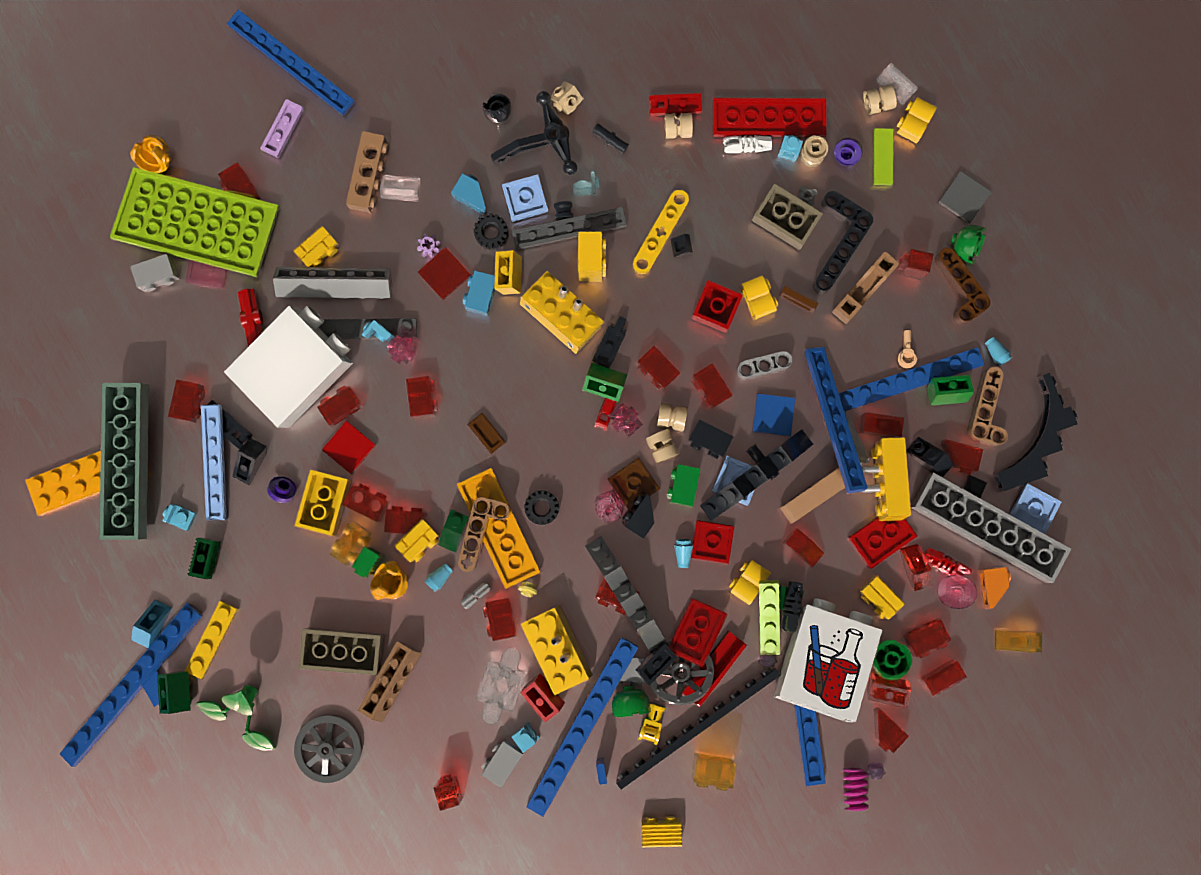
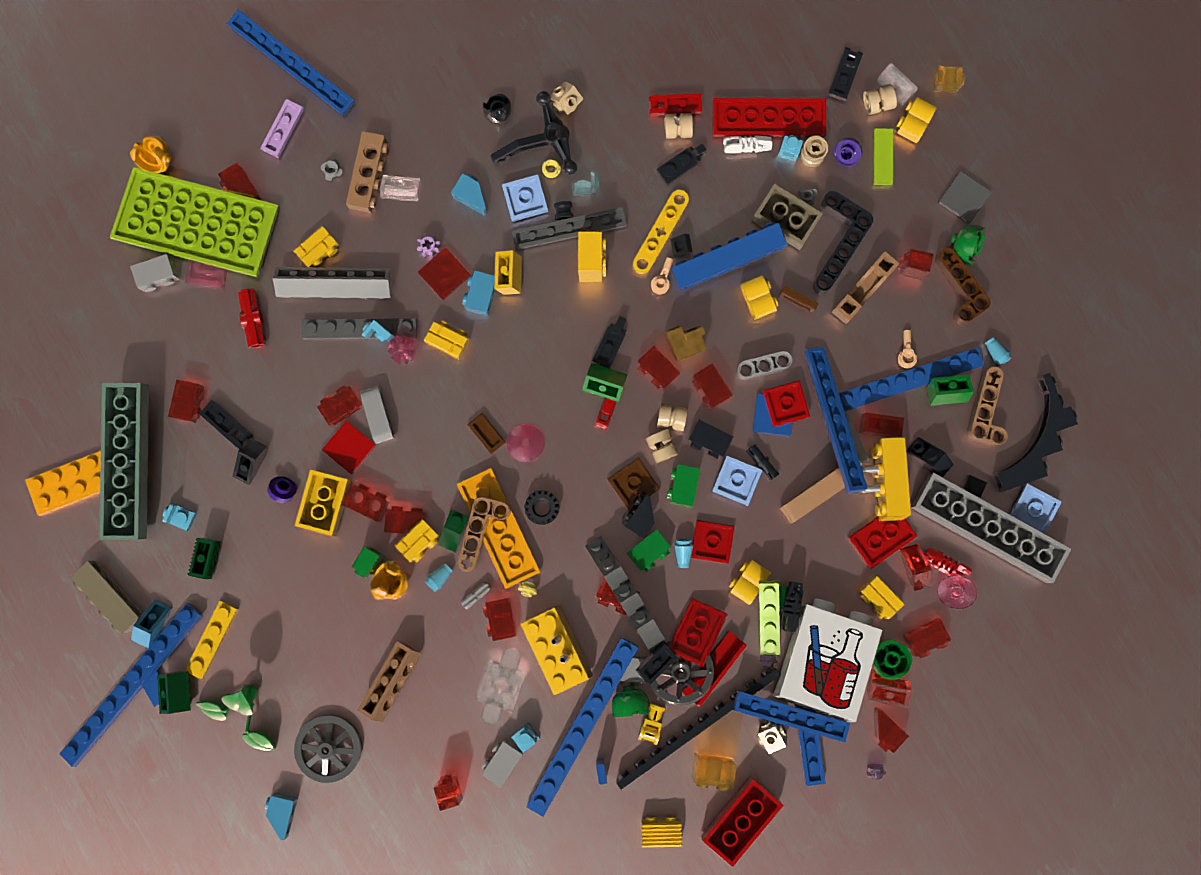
light blue tile [201,404,227,520] -> none
white brick [224,305,353,428] -> none
dark tan brick [298,628,384,675] -> none
clear yellow brick [330,522,371,565] -> none
clear red brick [406,376,438,419] -> none
black tyre [474,213,509,250] -> none
yellow piece [520,271,604,354] -> none
red brick [520,673,565,722] -> none
black pin [592,123,629,155] -> none
clear pink brick [594,489,625,522] -> none
clear pink brick [609,403,643,437] -> none
red brick [691,280,743,333] -> none
black arch [700,429,813,521] -> none
clear red slope [782,528,824,568] -> none
dark pink piece [843,768,869,811] -> none
clear red brick [919,659,967,697] -> none
clear red slope [940,439,983,475] -> none
orange slope [978,567,1011,609] -> none
clear yellow slope [995,630,1042,653] -> none
none -> dark tan brick [70,561,142,634]
none -> dark azure slope [265,792,298,841]
none -> light grey plate [321,159,343,181]
none -> light grey beam [360,386,394,444]
none -> yellow brick [424,320,470,360]
none -> clear pink dish [506,424,545,462]
none -> light yellow plate [542,159,561,178]
none -> green brick [626,529,671,572]
none -> light nougat plate [651,257,673,295]
none -> black hinge [656,144,707,186]
none -> pearl gold plate [664,326,707,361]
none -> blue brick [672,222,789,291]
none -> red brick [701,776,784,867]
none -> blue plate [732,691,850,742]
none -> tan brick [757,720,788,754]
none -> red tile [762,380,810,427]
none -> black plate [828,47,863,101]
none -> clear yellow brick [934,66,965,92]

